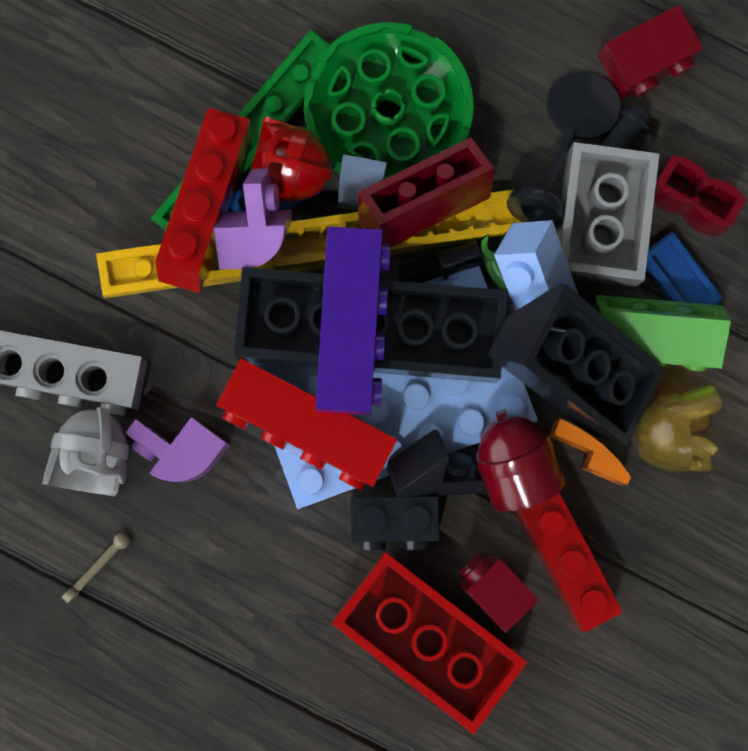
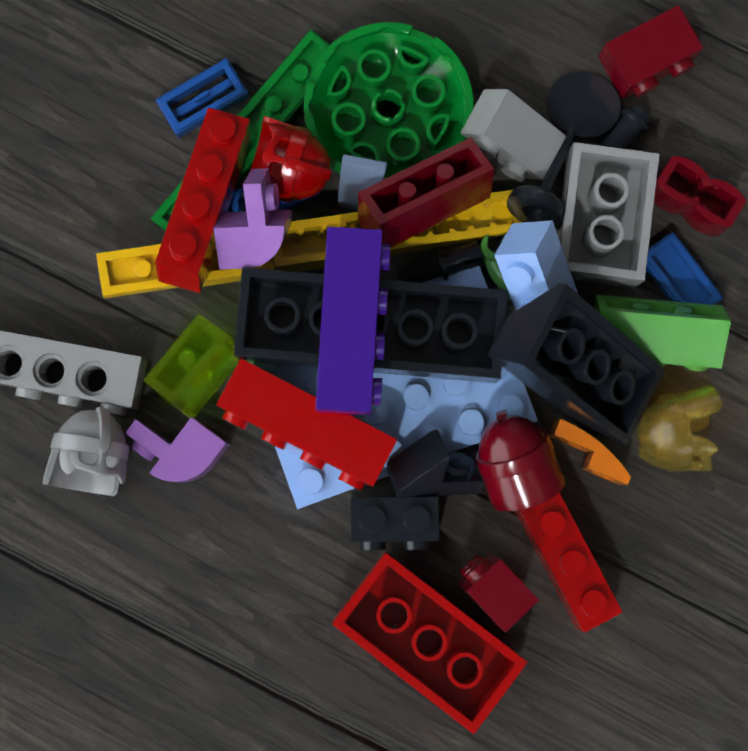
dark tan hinge [62,532,130,604] -> none
none -> clear neon green brick [143,314,239,419]
none -> blue tile [155,58,249,138]
none -> light grey brick [460,89,566,182]

